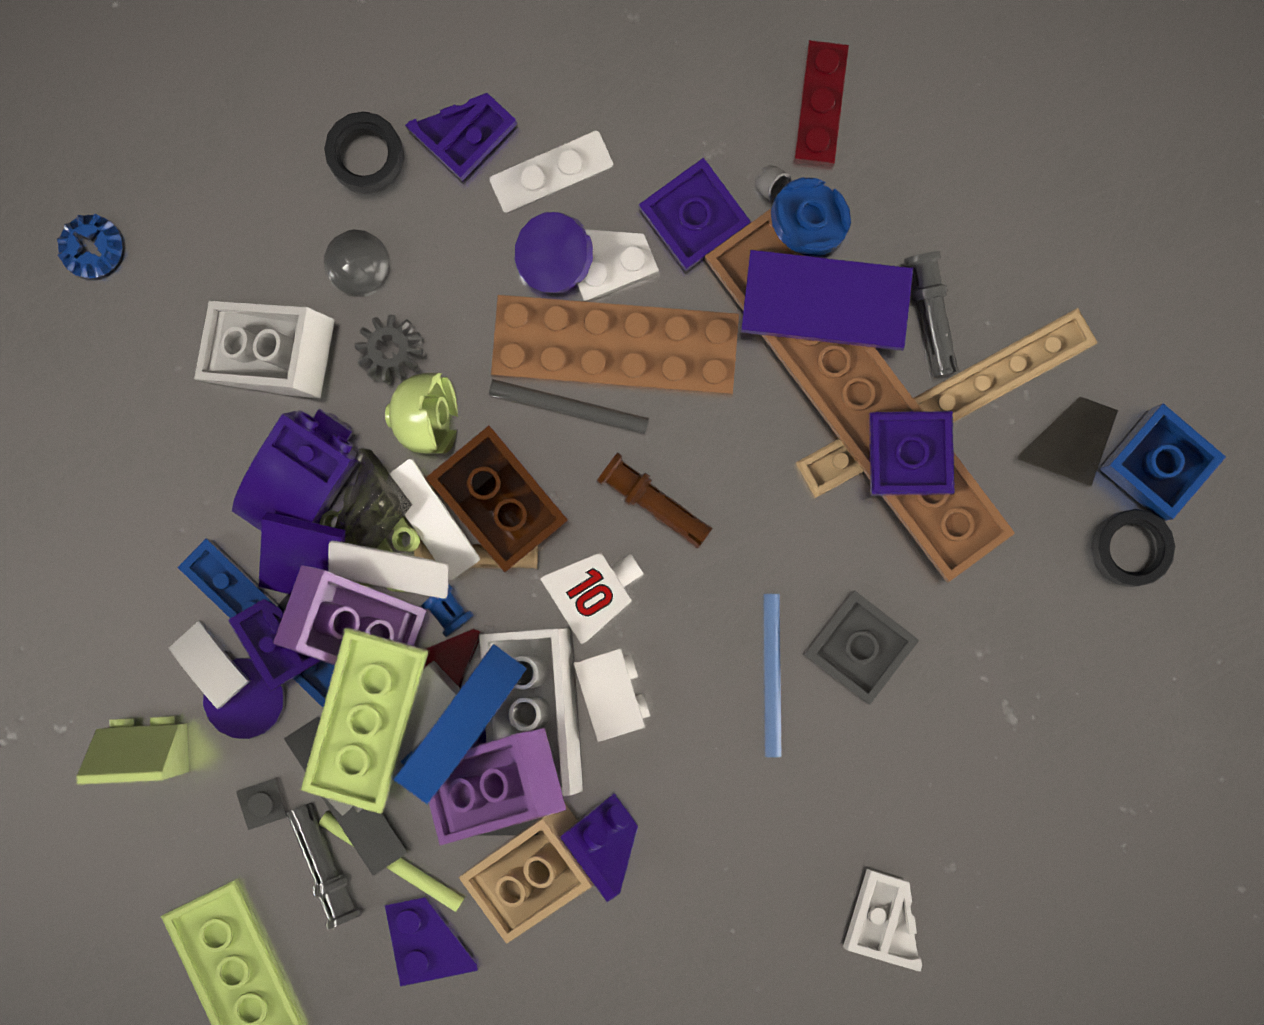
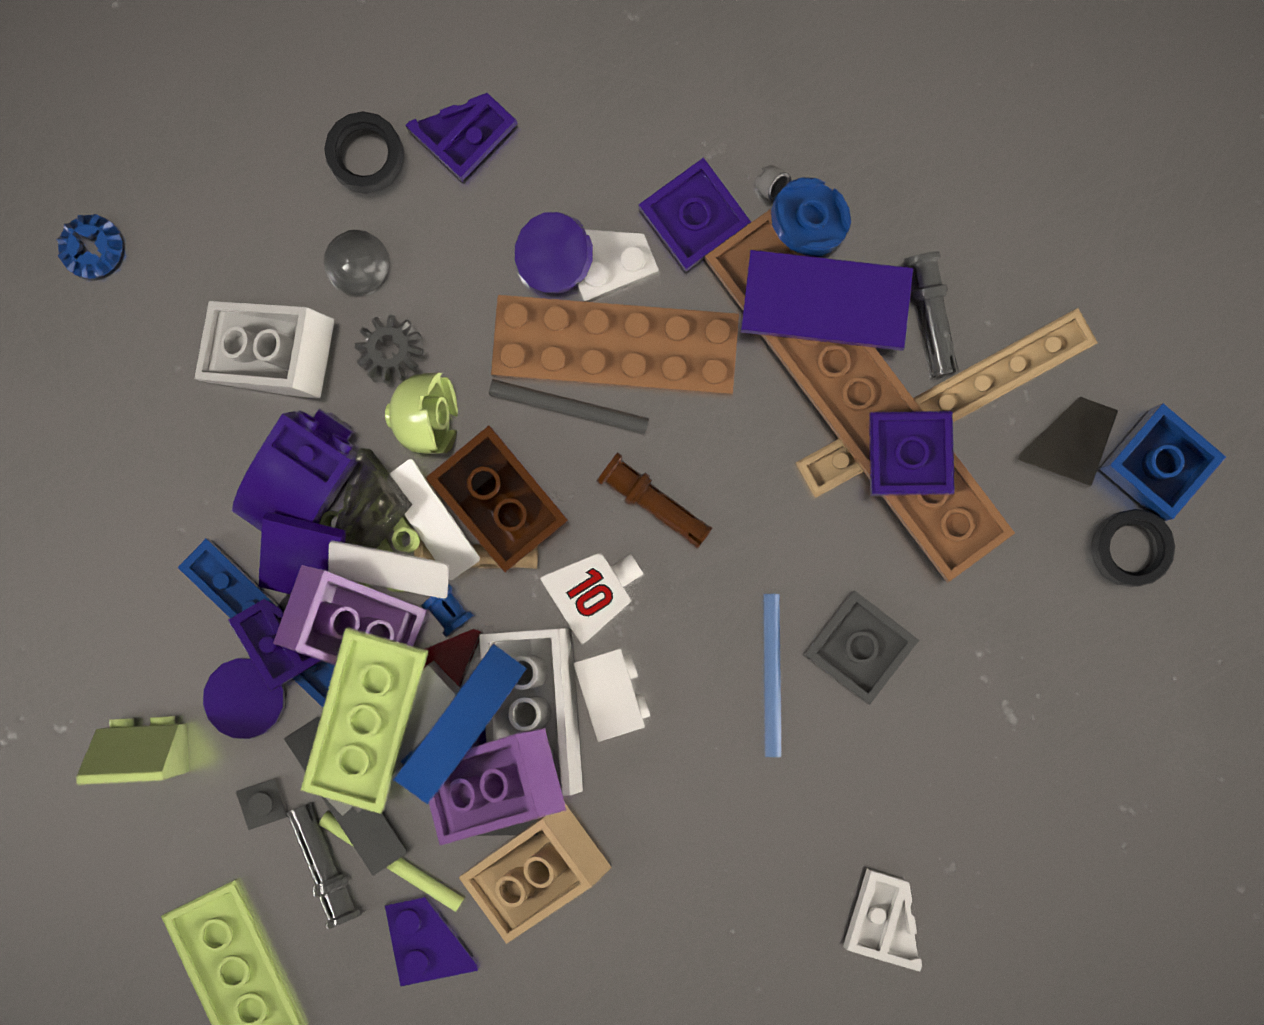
white slope [169,621,250,709] -> none
white piece [490,131,613,213] -> none
dark purple wing [560,793,638,902] -> none
dark red plate [794,40,849,167] -> none

